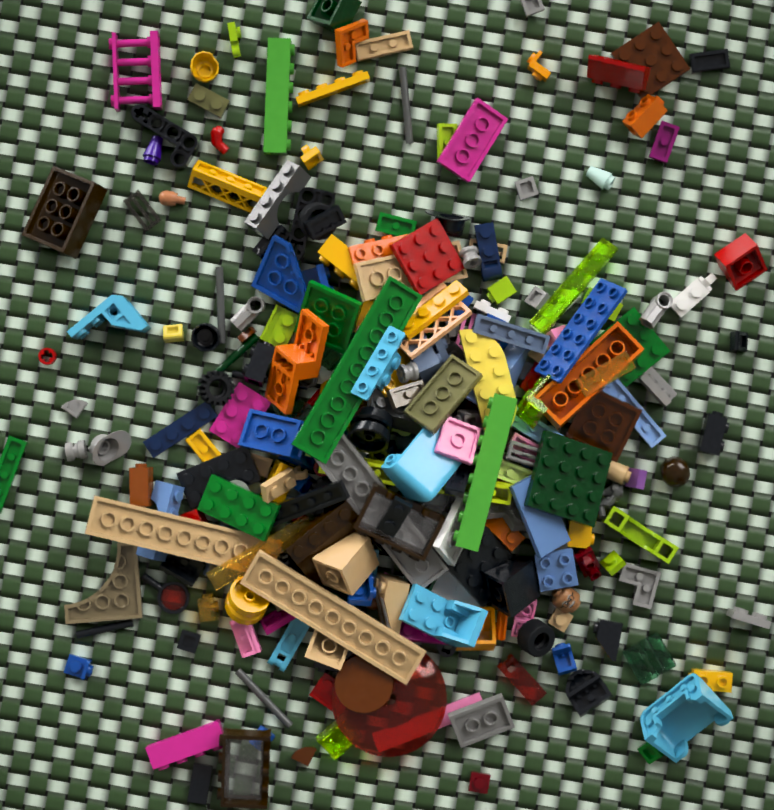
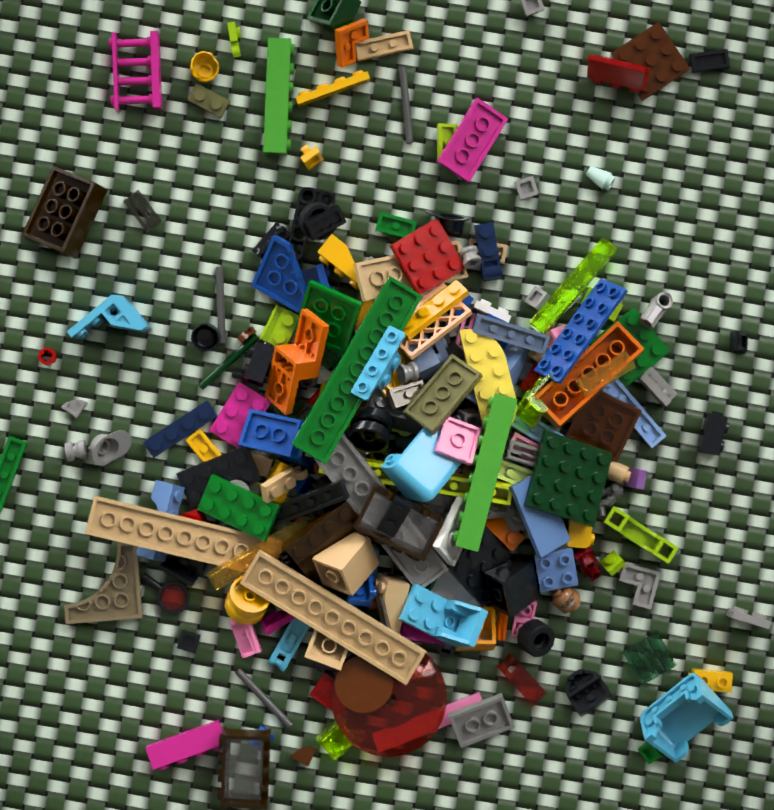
blue bracket [64,654,94,680] -> none
black bar [76,619,134,639] -> none
dark orange brick [129,463,154,507] -> none
black beam [131,104,199,170] -> none
dark purple cone [143,135,163,165] -> none
nougat cylinder [159,190,186,207] -> none
light yellow slope [163,324,184,343] -> none
yellow fence [187,160,267,213] -> none
black tile [187,762,213,805] -> none
black tyre [197,370,235,406] -> none
clear yellow brick [197,593,220,622] -> none
red arm [211,126,230,155] -> none
light grey piece [230,297,266,332] -> none
dark grey arch [244,160,311,239] -> none
orange bracket [348,234,408,265] -> none
black plate [444,463,472,498] -> none
dark red plate [468,771,491,794] -> none
lime brick [486,276,517,305] -> none
light orange bracket [527,50,551,82] -> none
tan plate [547,607,574,632] -> none
blue bracket [552,643,577,676] -> none
black slope [593,618,623,662] -> none
orange brick [622,94,668,138] -> none
magenta plate [648,121,680,164] -> none
dark brown hair [660,456,690,487] -> none
white hinge [670,273,717,318] -> none
red slope [714,233,768,291] -> none

